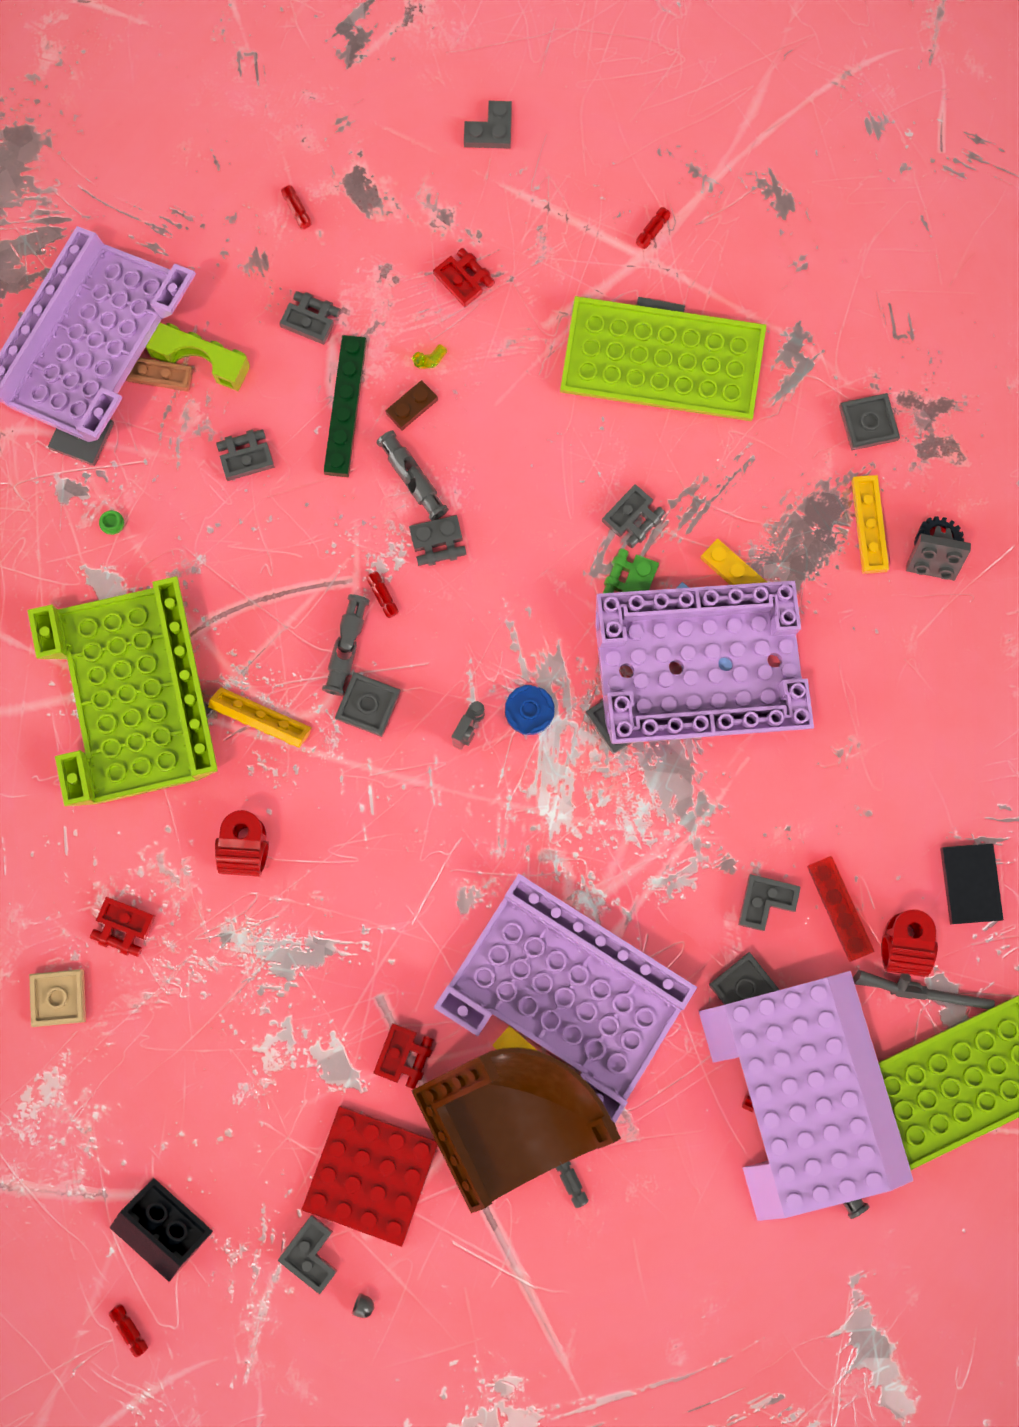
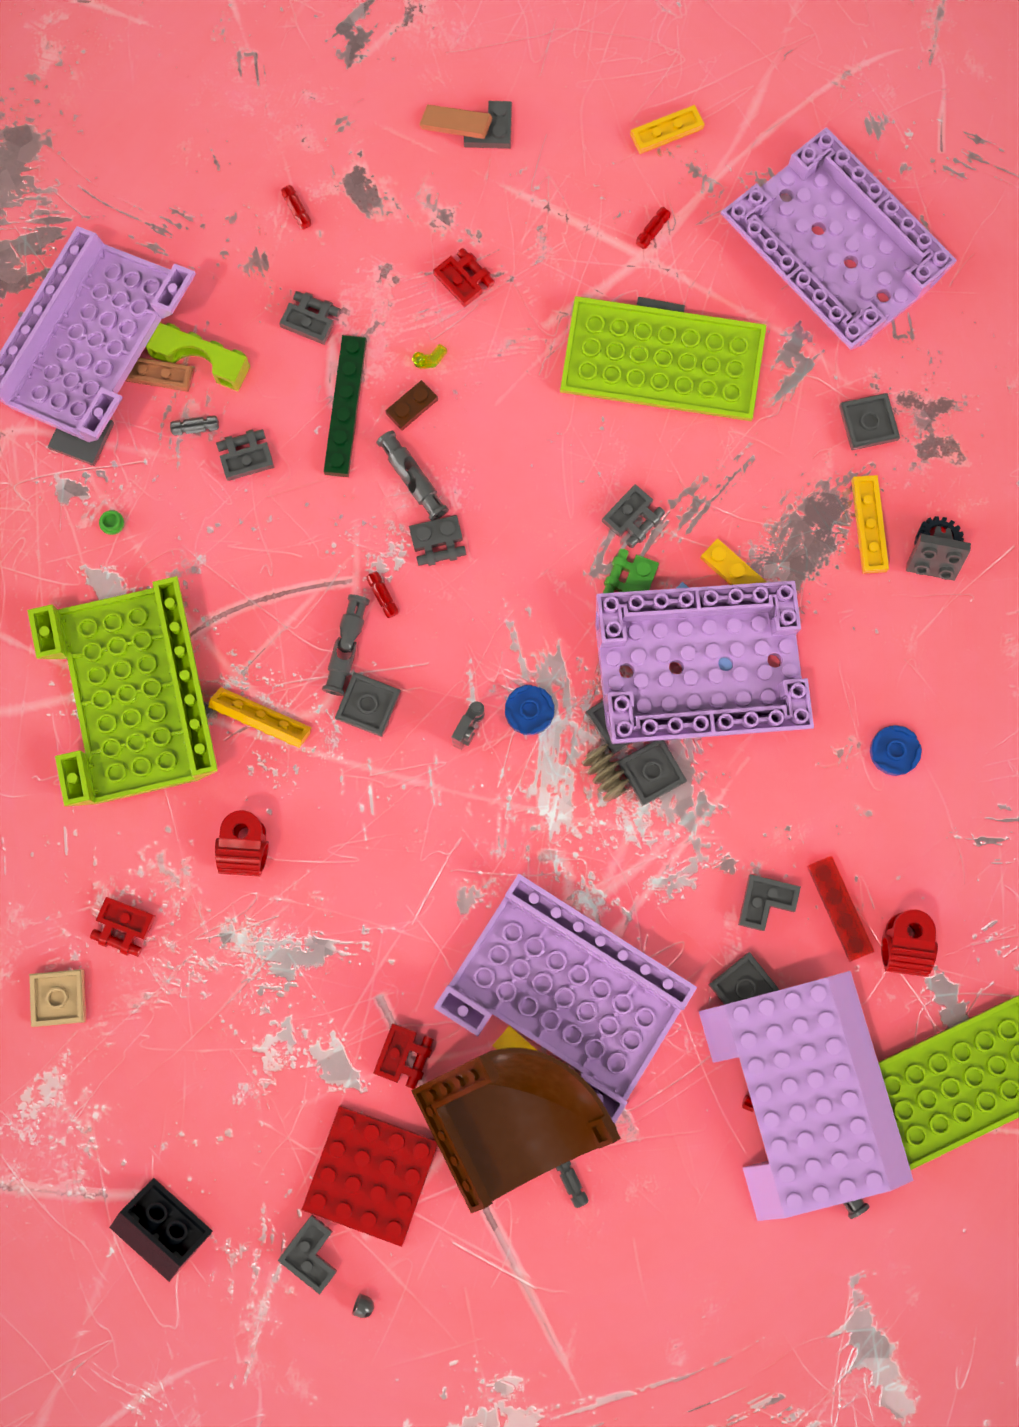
red axle [109,1304,148,1357] -> none
dark grey piece [853,970,995,1009] -> none
black tile [940,843,1004,925] -> none
none -> dark grey axle [170,415,219,436]
none -> nougat tile [419,104,492,139]
none -> dark tan piece [582,744,632,802]
none -> dark grey plate [618,740,687,806]
none -> yellow plate [630,105,704,154]
none -> lavender slope [721,127,957,350]
none -> blue tile [869,725,922,776]

